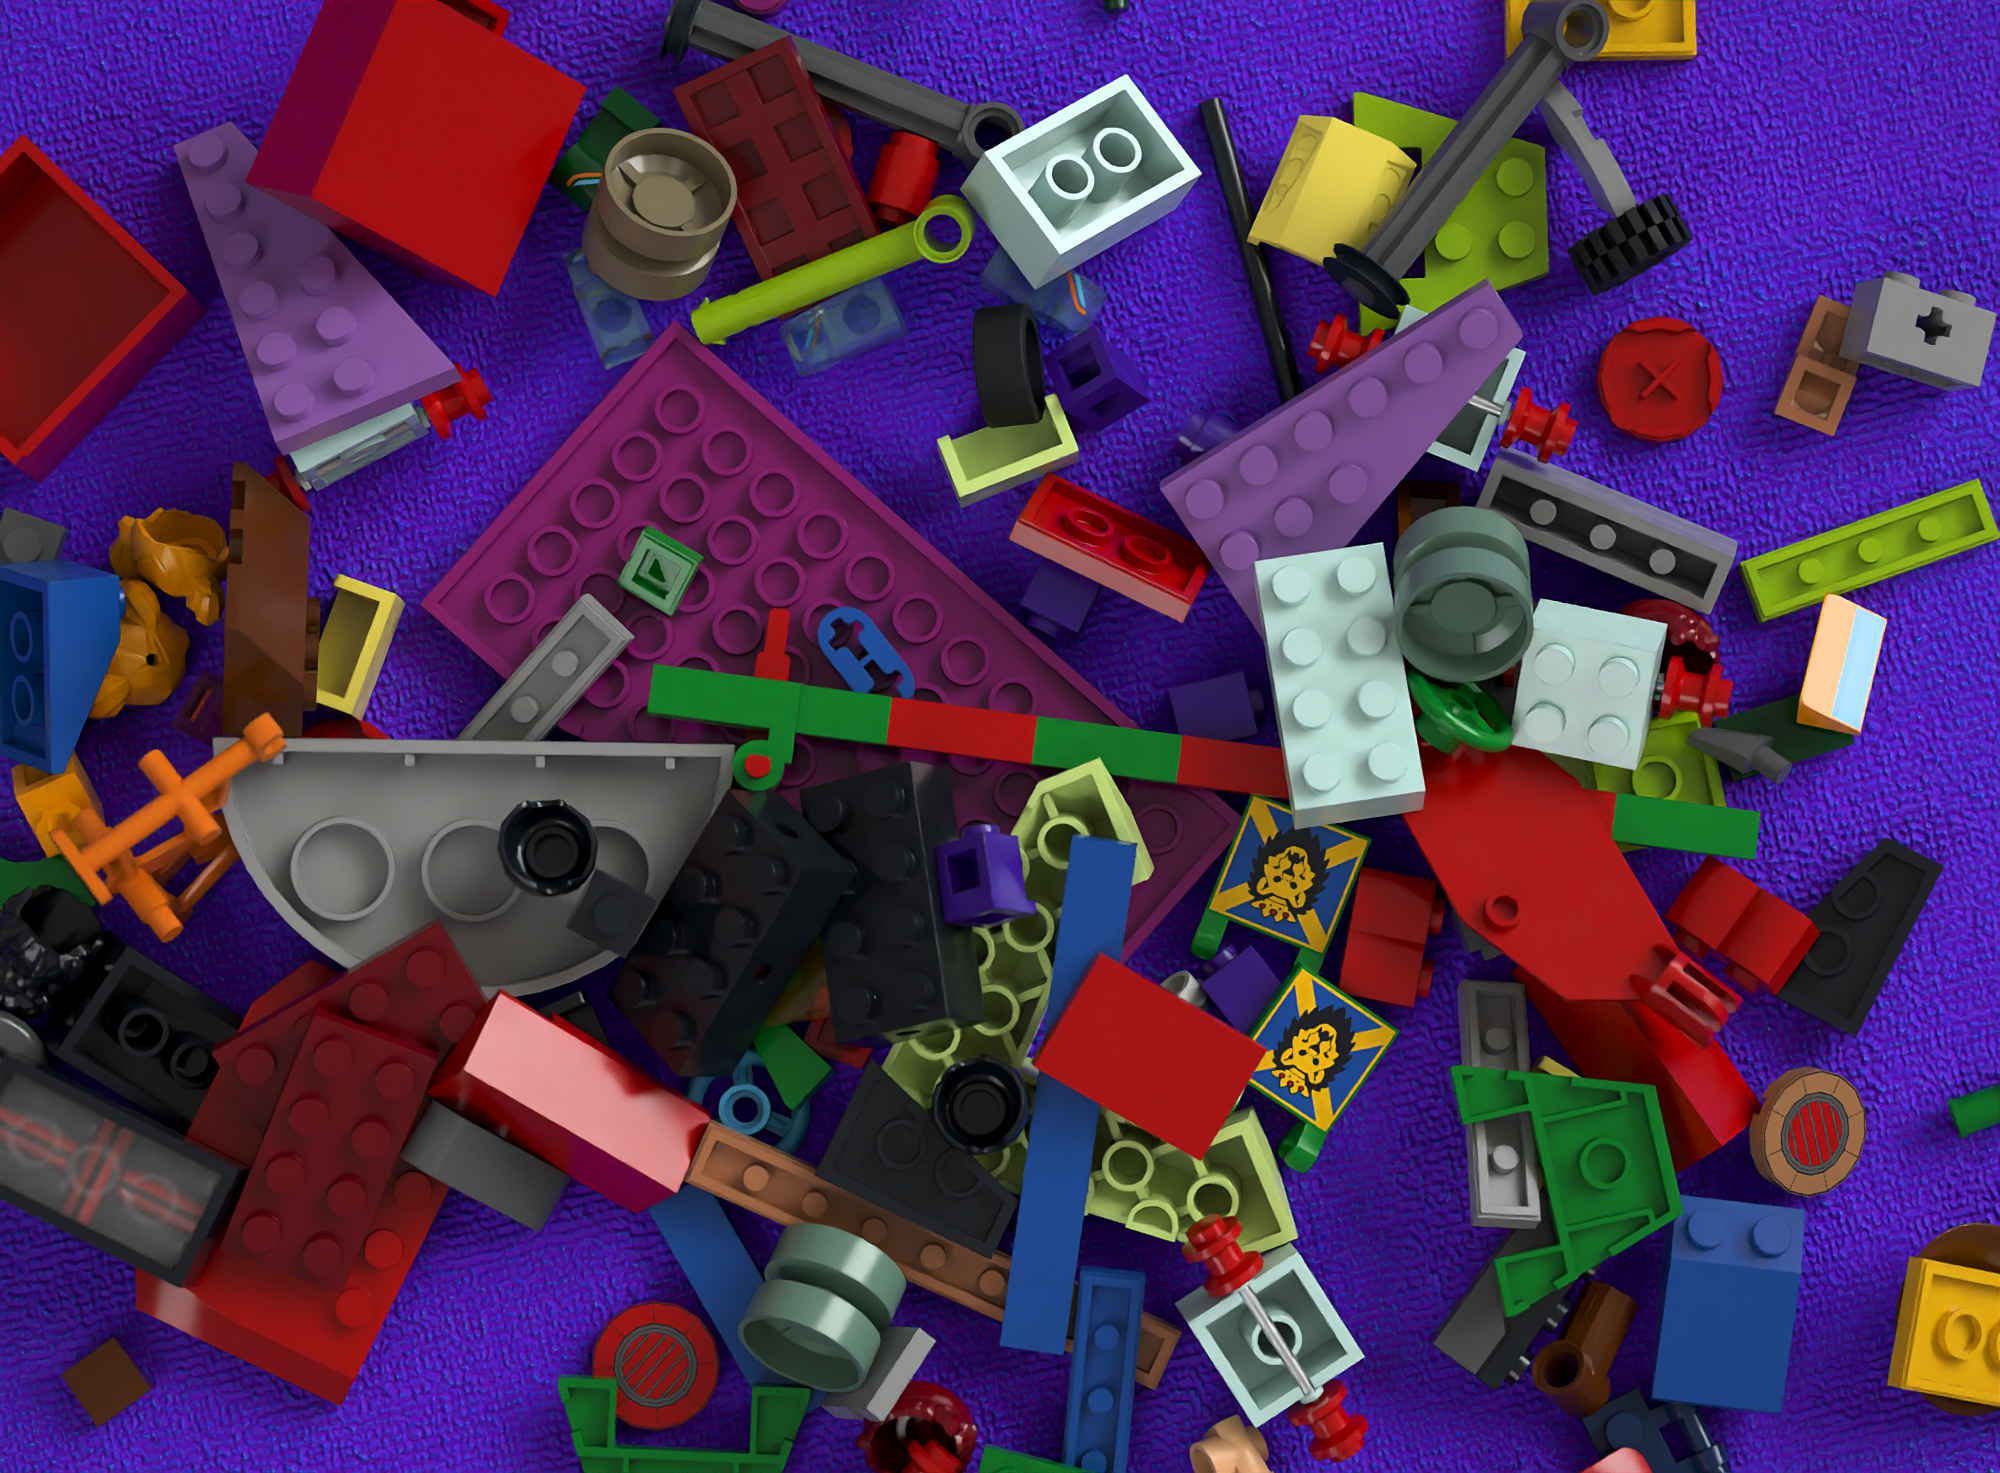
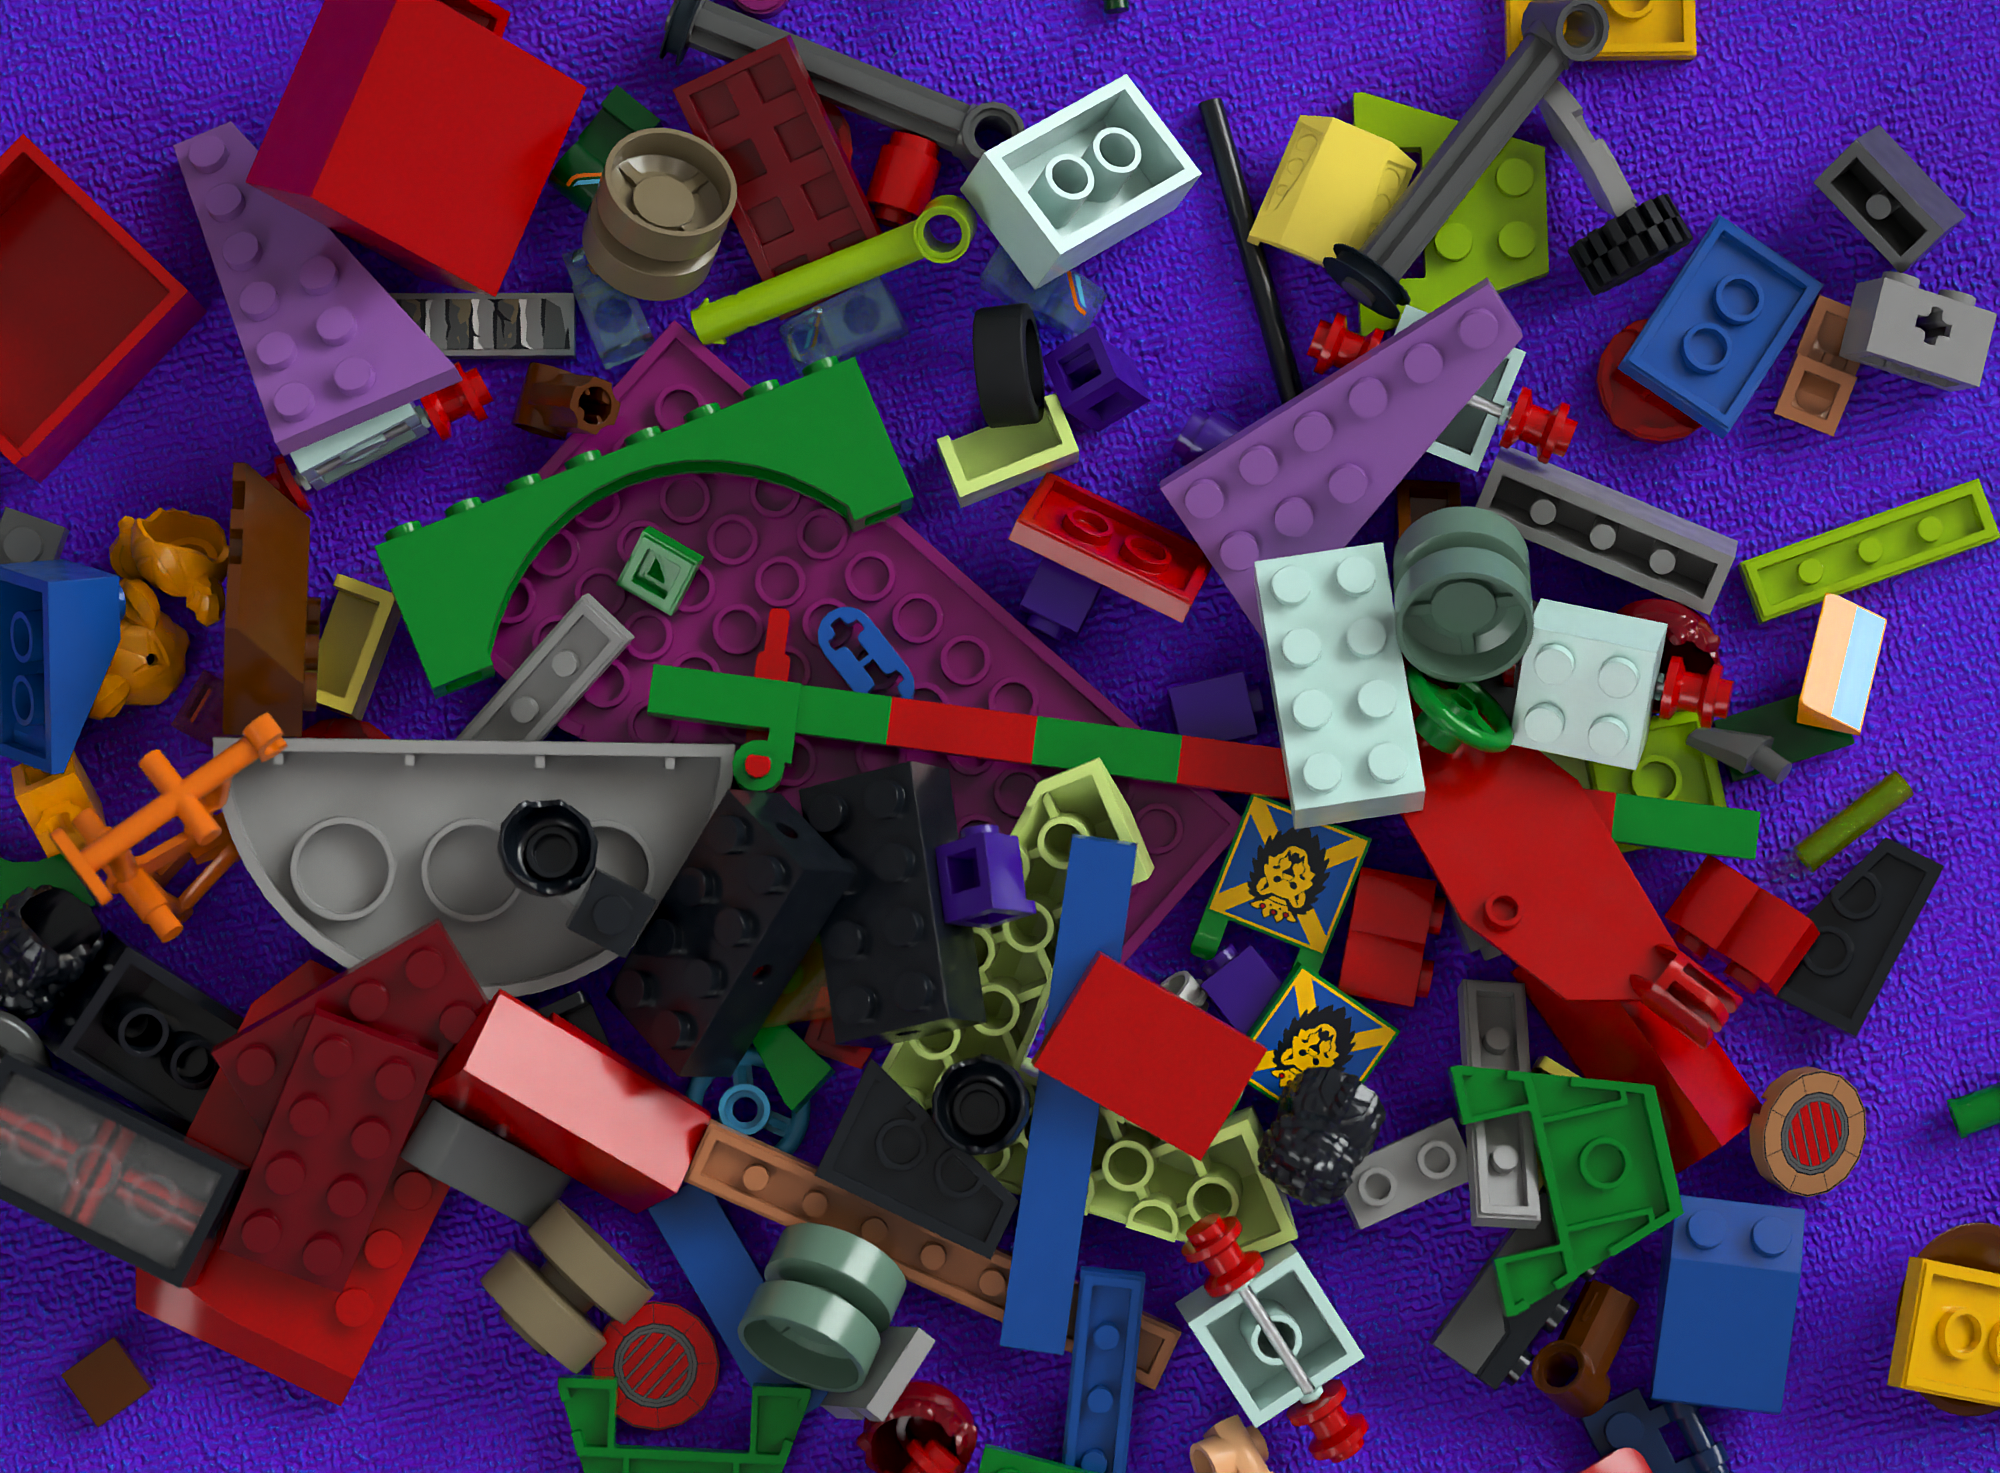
none -> green arch [375,356,914,699]
none -> tile [389,293,576,359]
none -> dark tan wheel [480,1199,655,1374]
none -> reddish brown piece [511,362,620,441]
none -> black hair [1257,1067,1386,1207]
none -> light grey brick [1341,1117,1469,1230]
none -> blue tile [1617,214,1824,439]
none -> clear neon green piece [1793,770,1914,873]
none -> dark grey brick [1813,125,1966,273]

